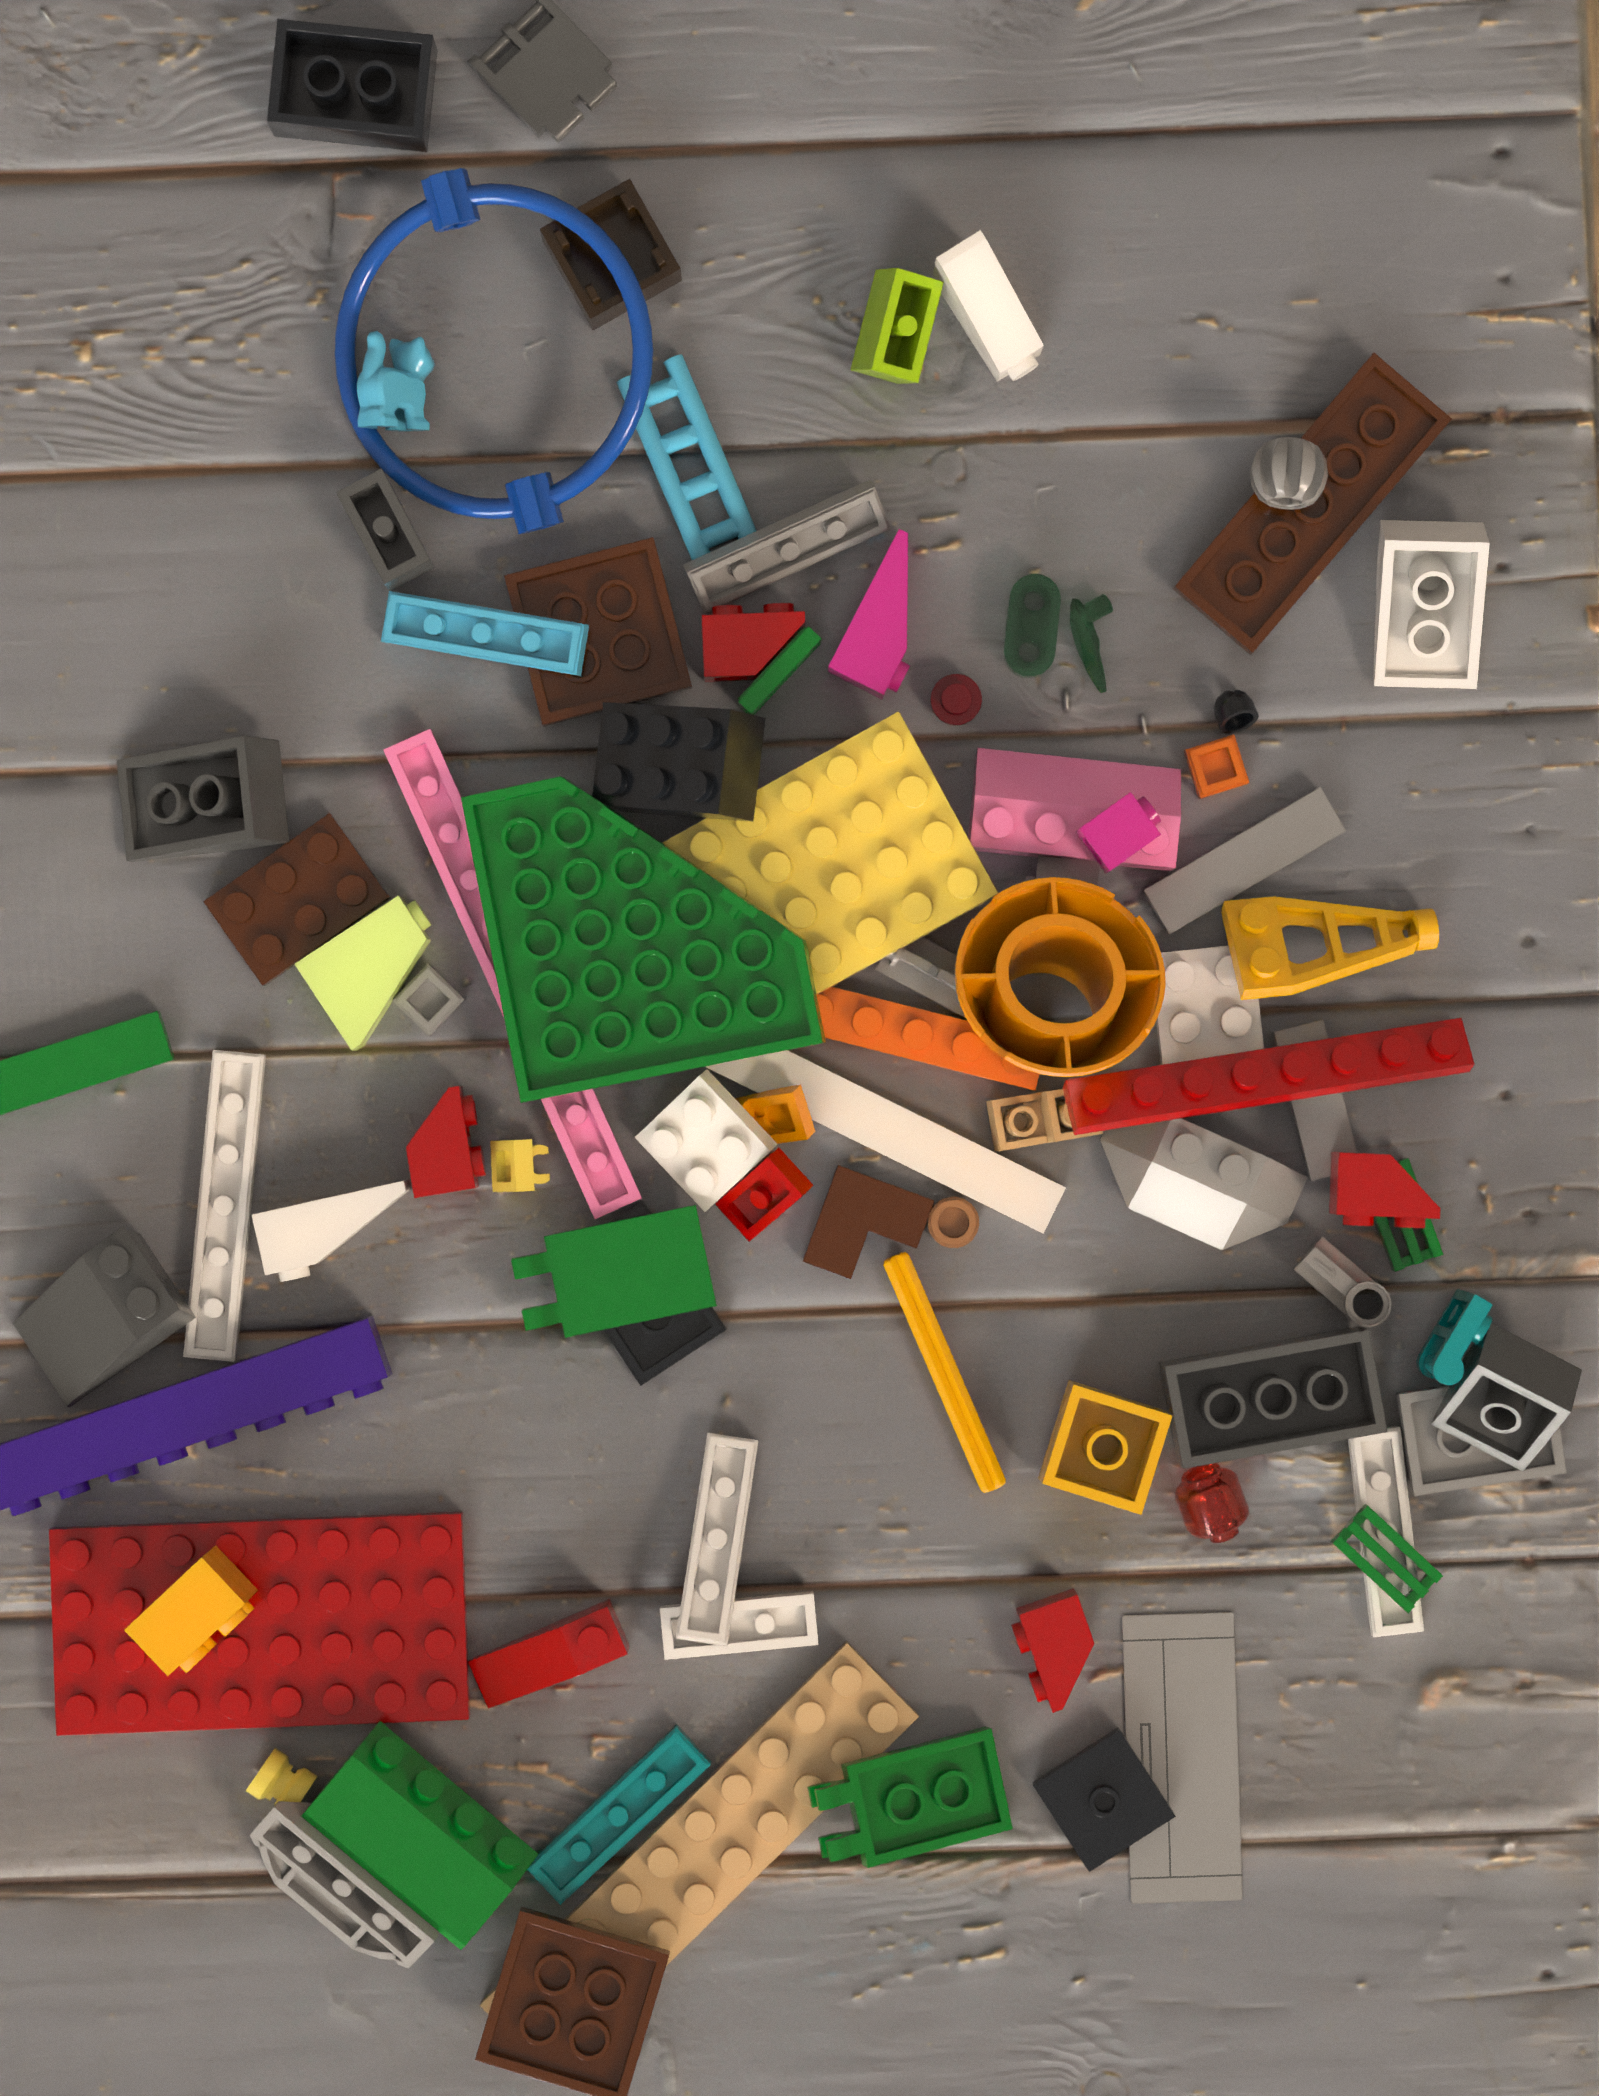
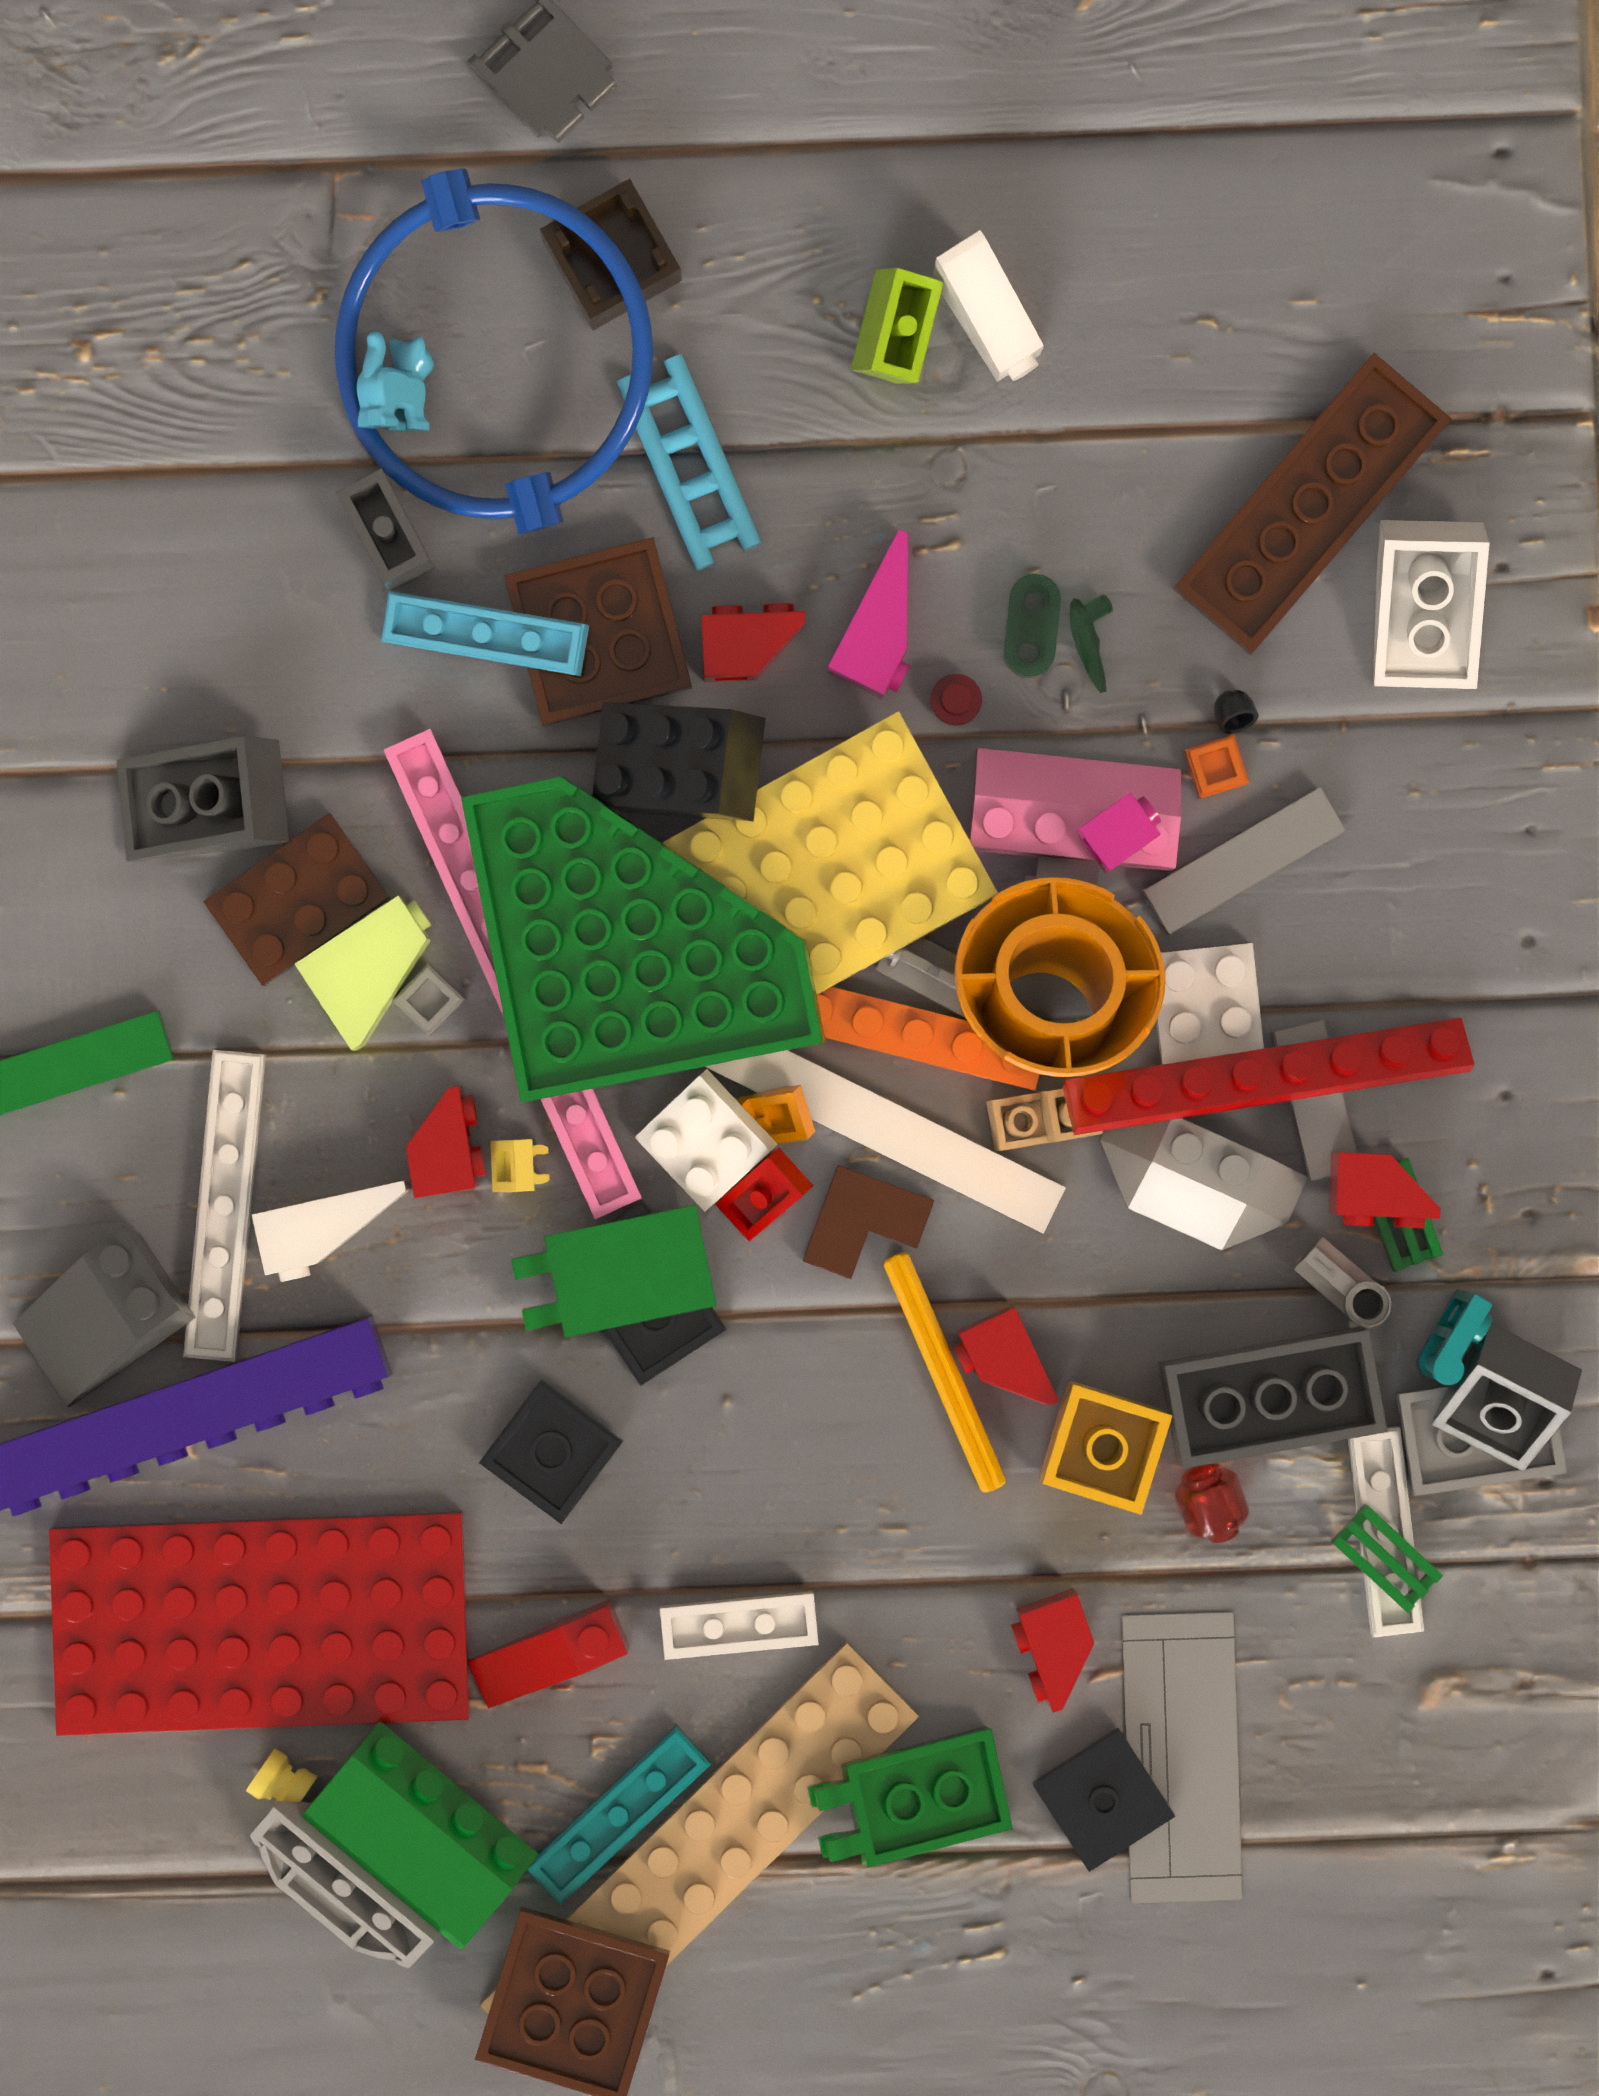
yellow brick [124,1546,258,1676] -> none
black brick [267,19,438,152] -> none
white tile [676,1433,759,1647] -> none
light grey tile [683,480,891,614] -> none
green tile [738,626,822,715] -> none
medium nougat tile [927,1196,979,1248] -> none
yellow plate [1221,896,1439,1000] -> none
light grey piece [1250,437,1328,510] -> none
none -> black plate [479,1379,624,1524]
none -> red slope [953,1305,1059,1406]

